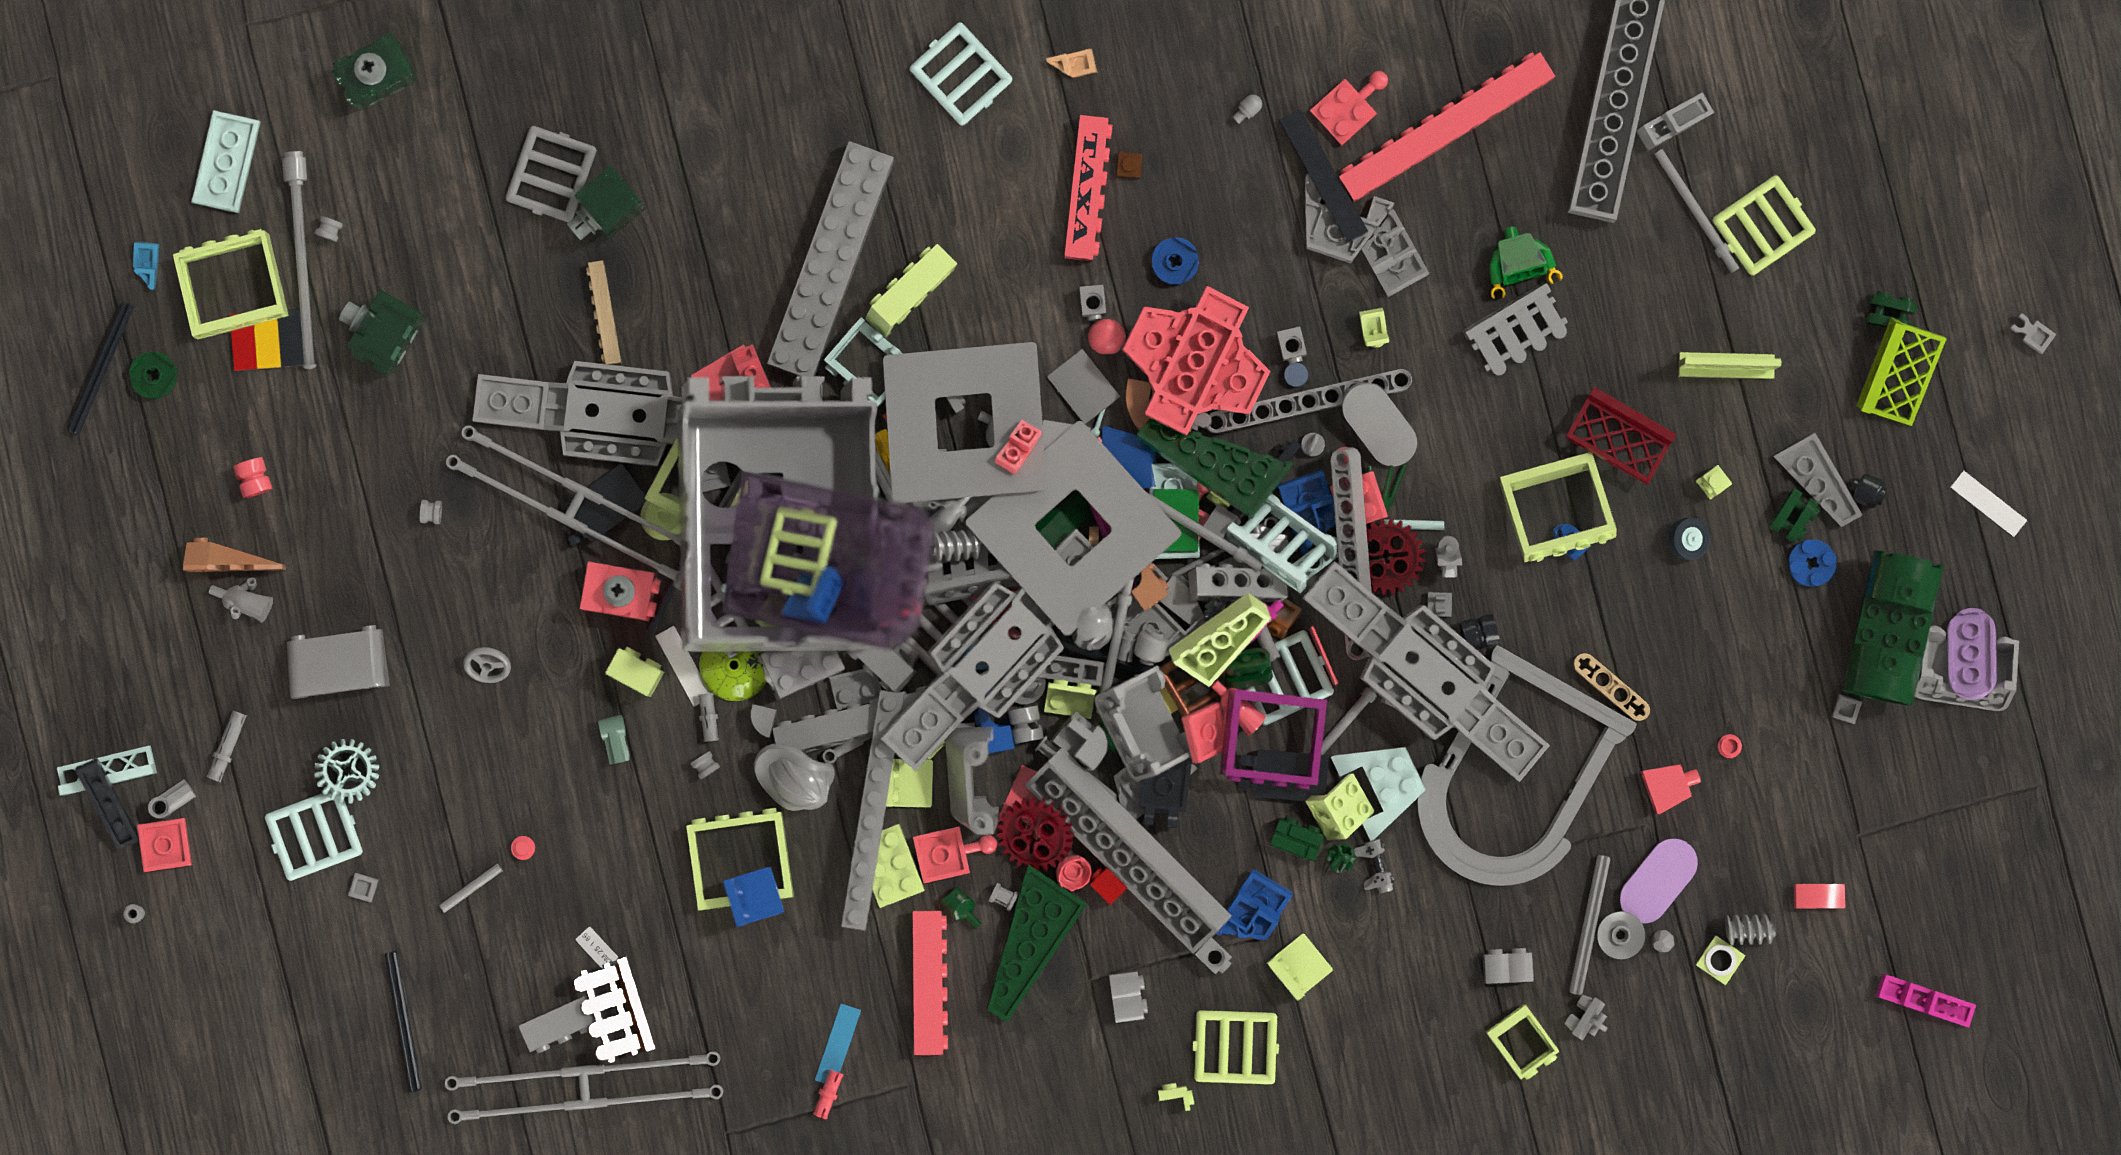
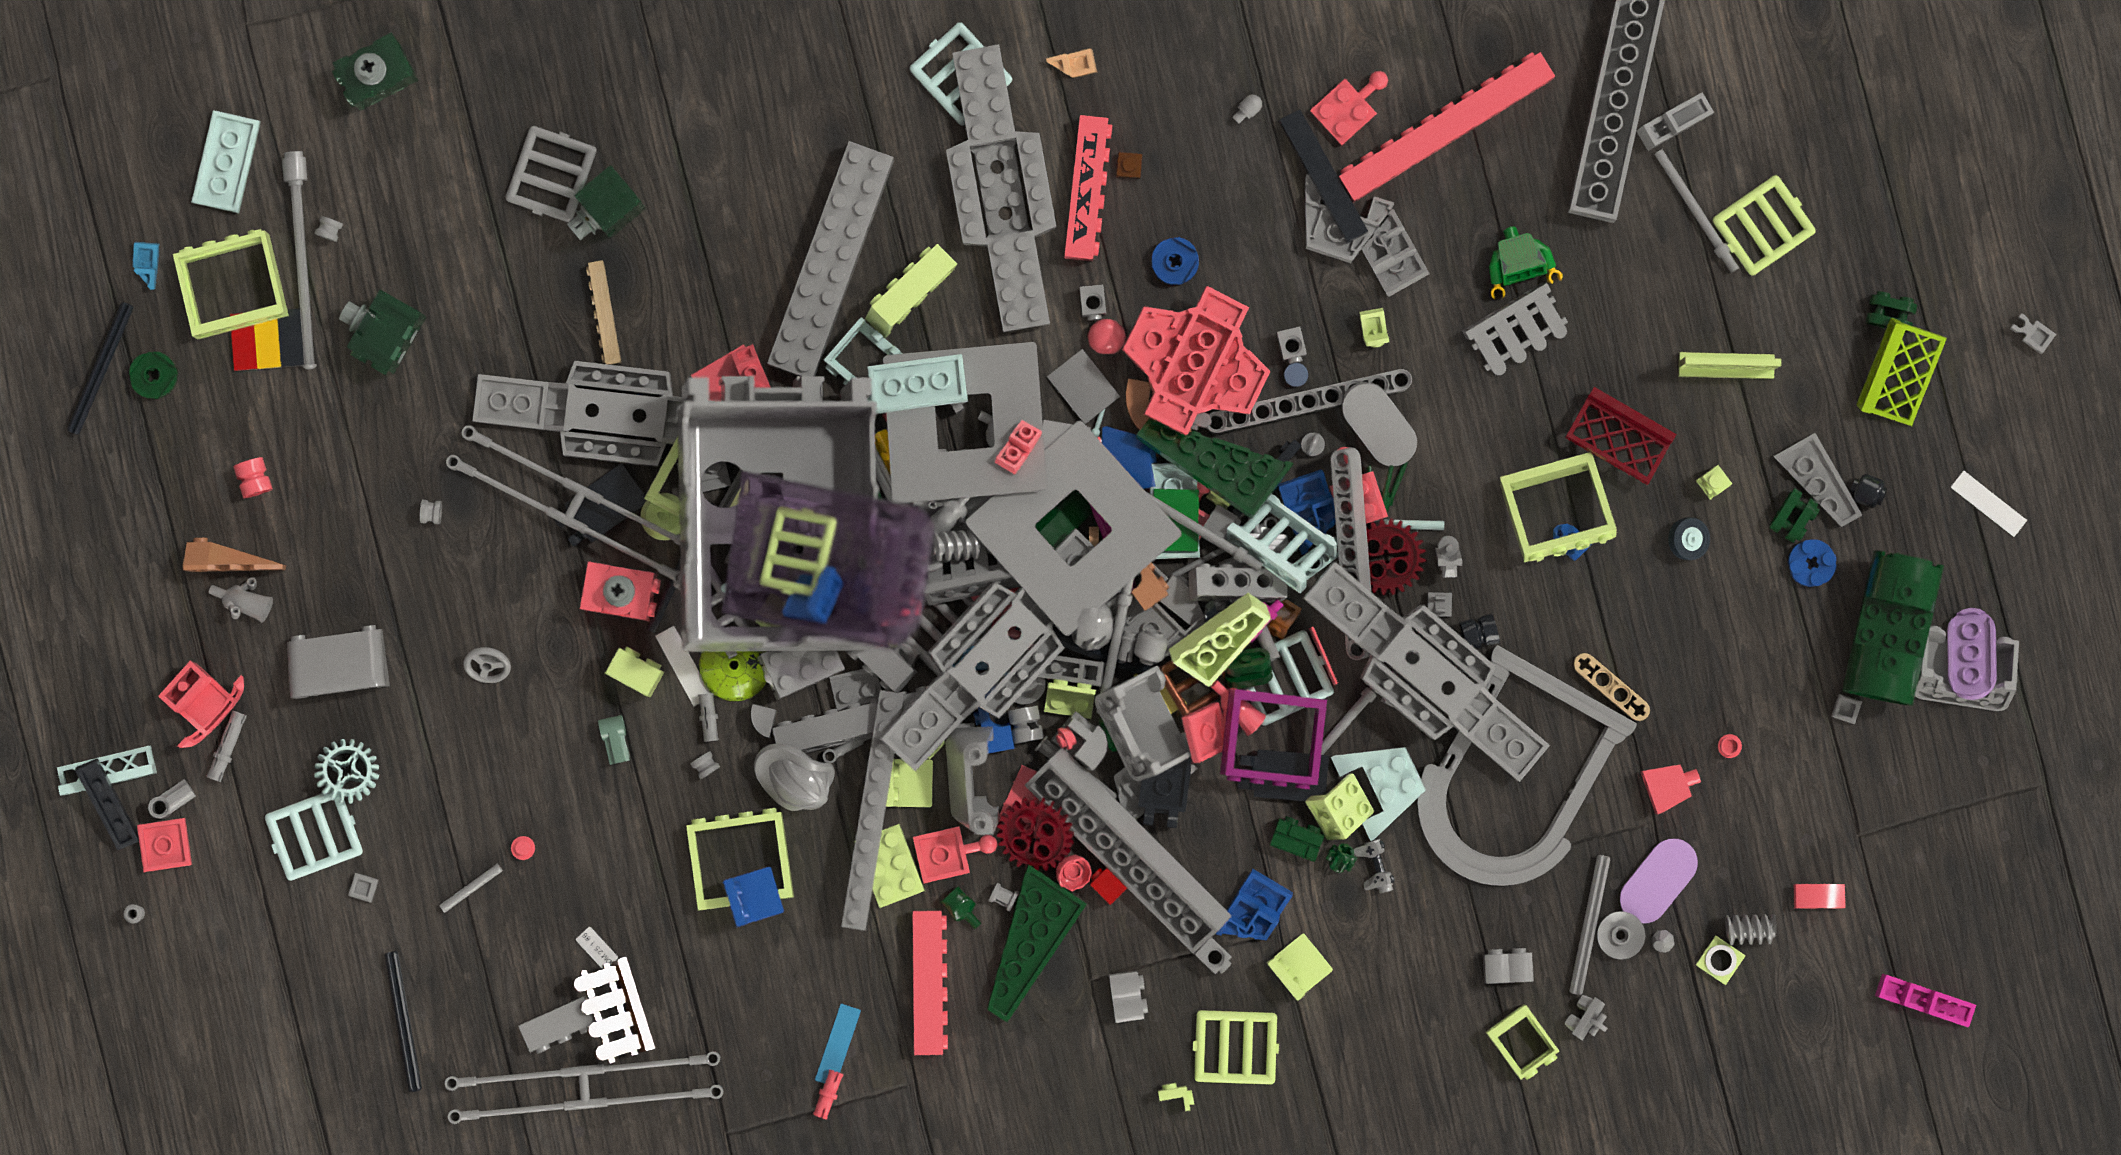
none -> coral piece [158,661,244,748]
none -> light aqua tile [868,354,968,414]
none -> light grey piece [946,44,1056,333]
none -> coral plate [1056,727,1076,750]

